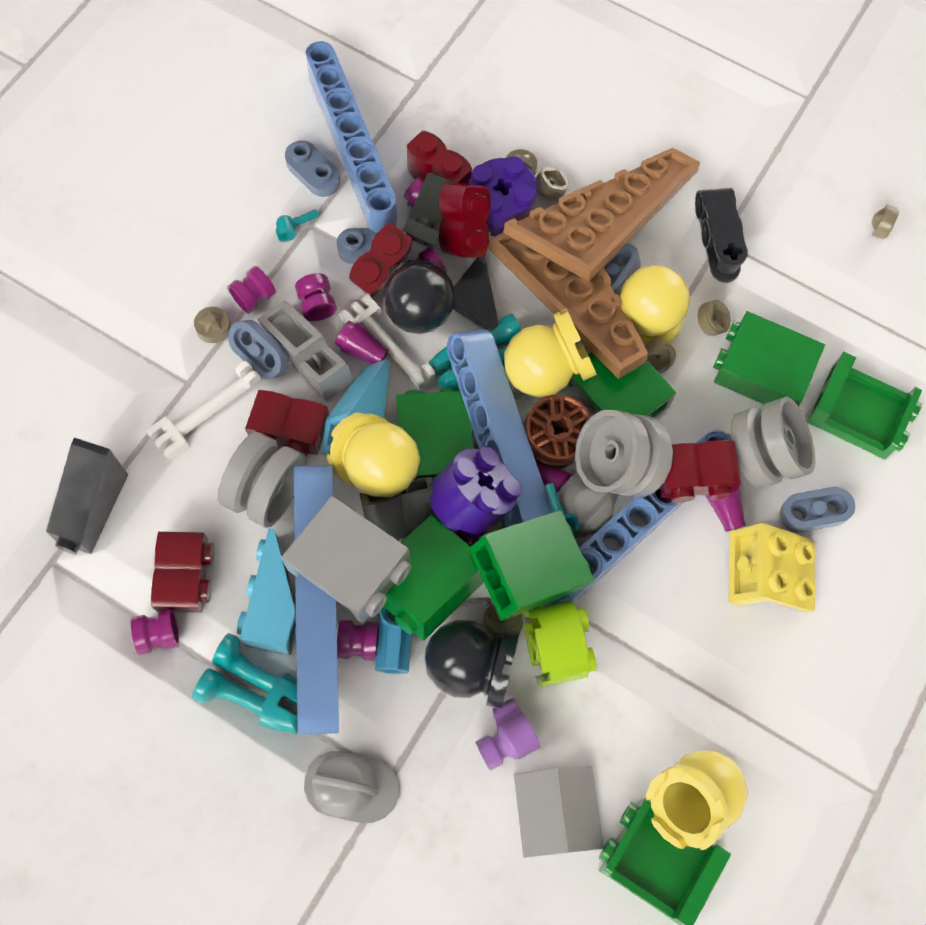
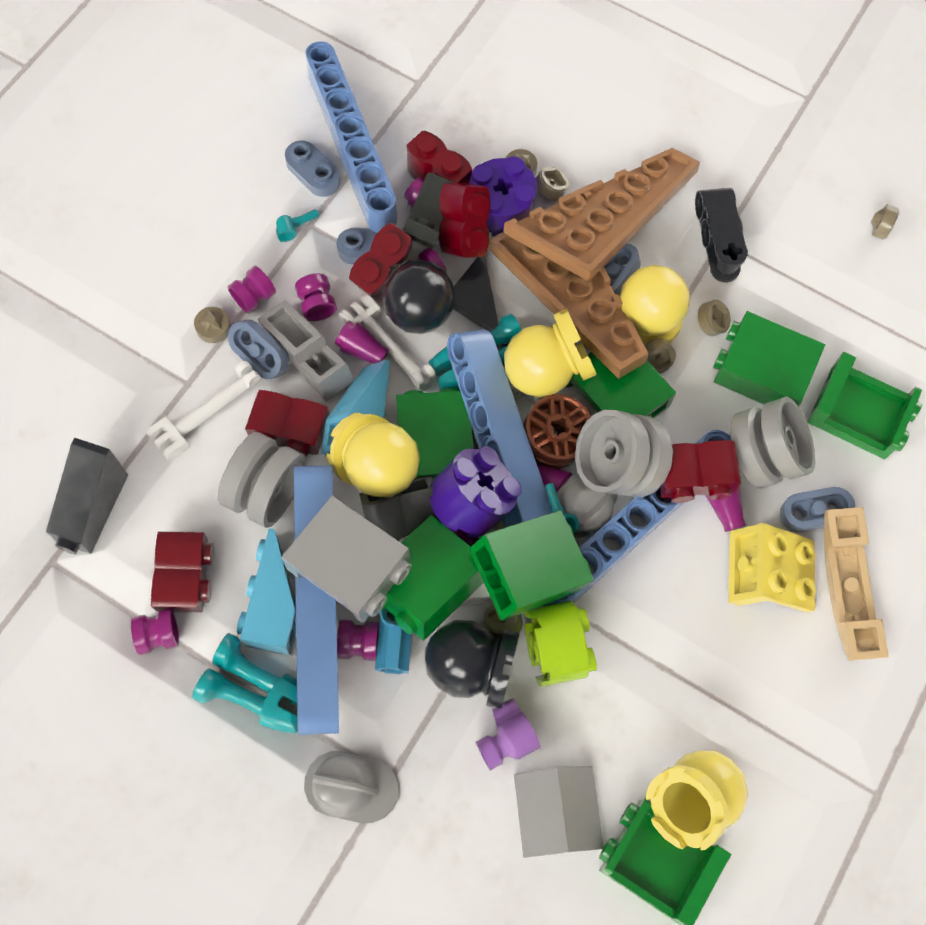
none -> tan slope [824,507,889,661]

